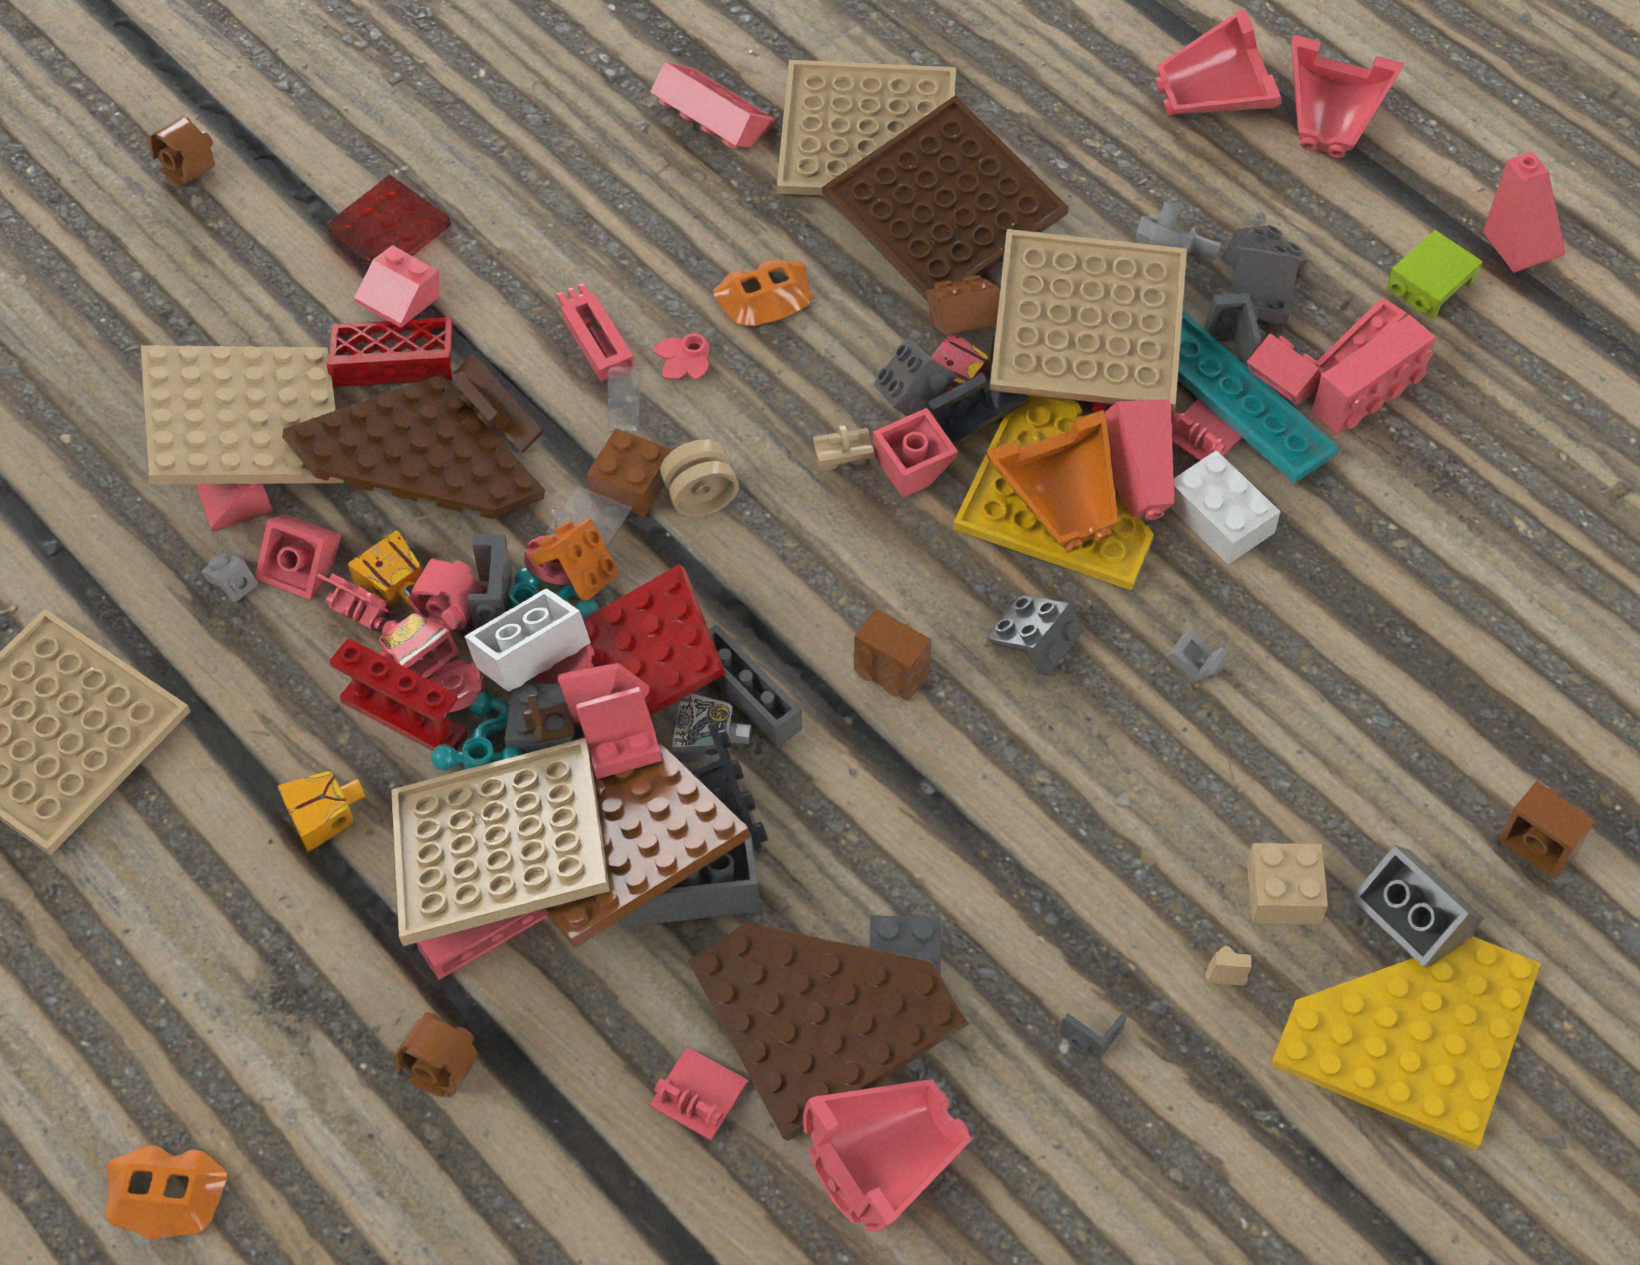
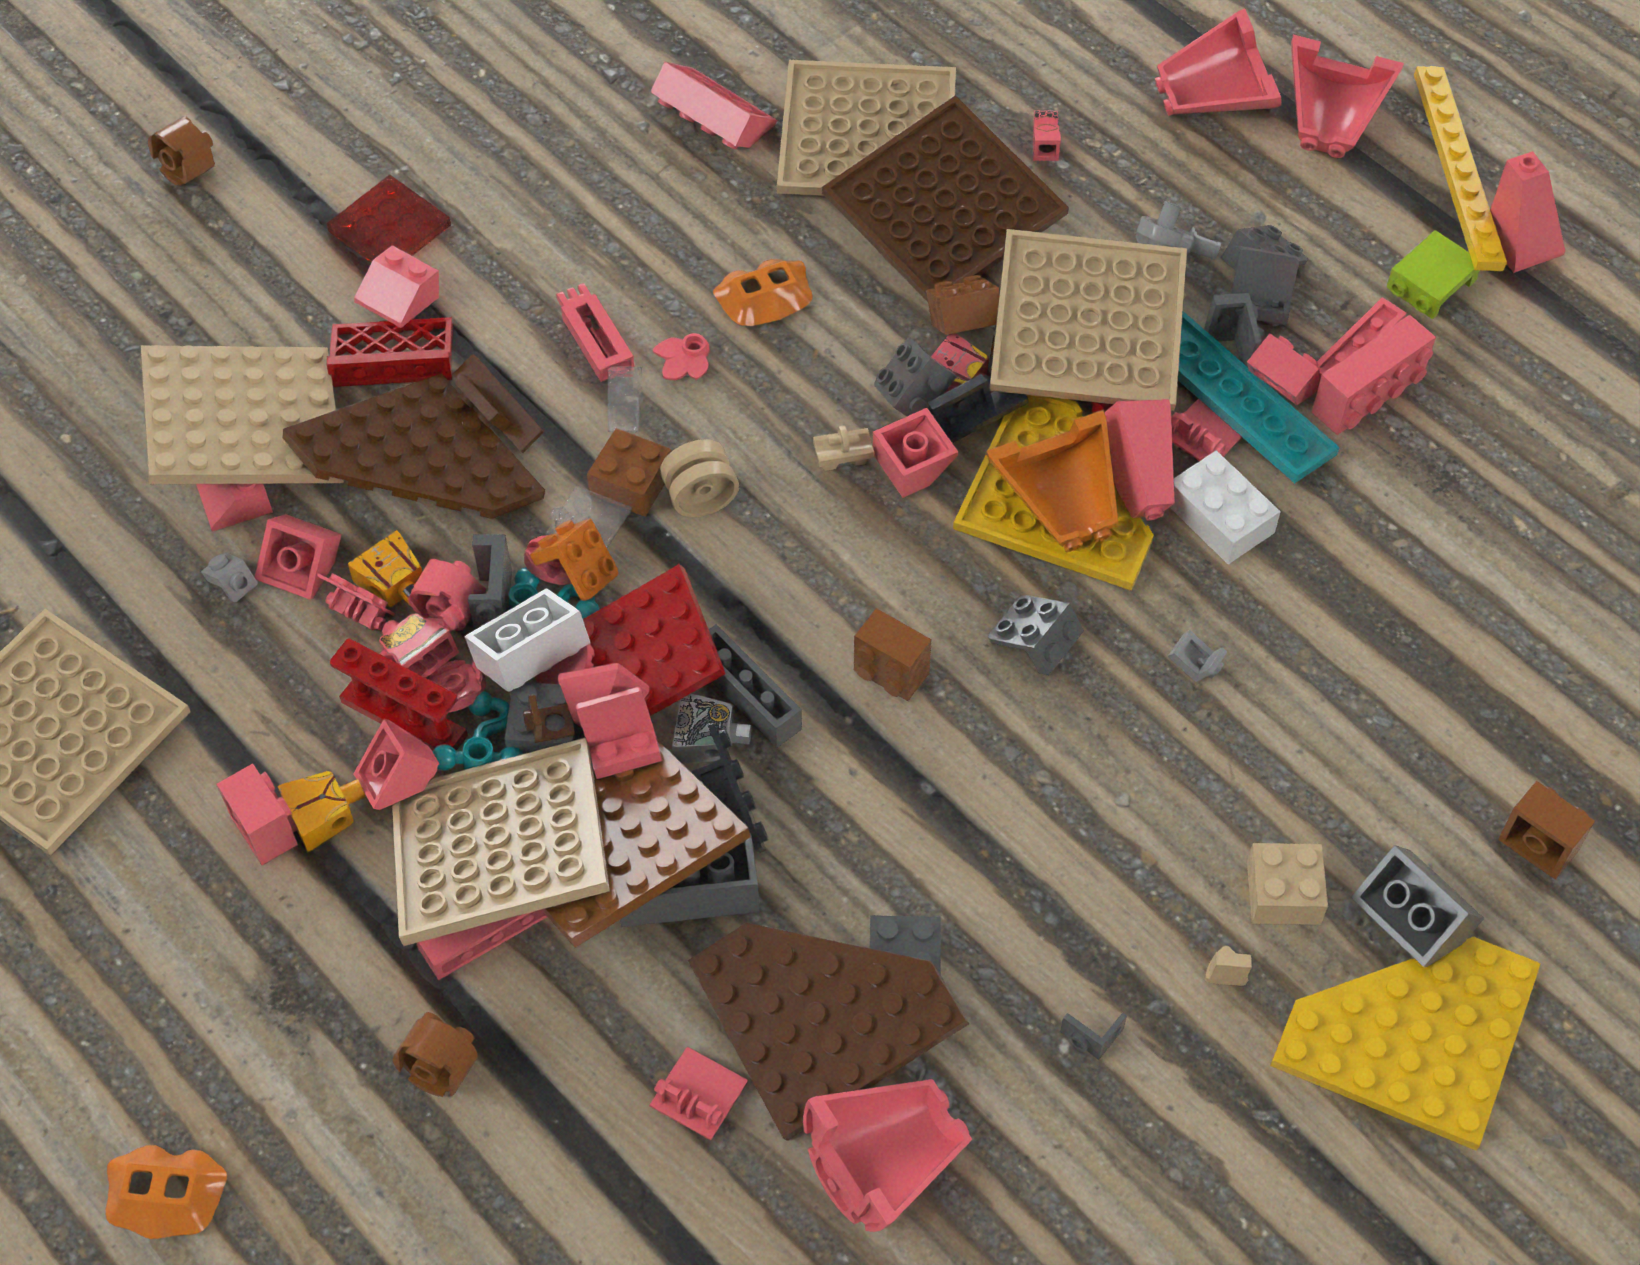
none -> coral brick [216,764,298,865]
none -> coral slope [353,719,439,810]
none -> coral leg [1033,110,1061,161]
none -> yellow plate [1414,66,1507,271]

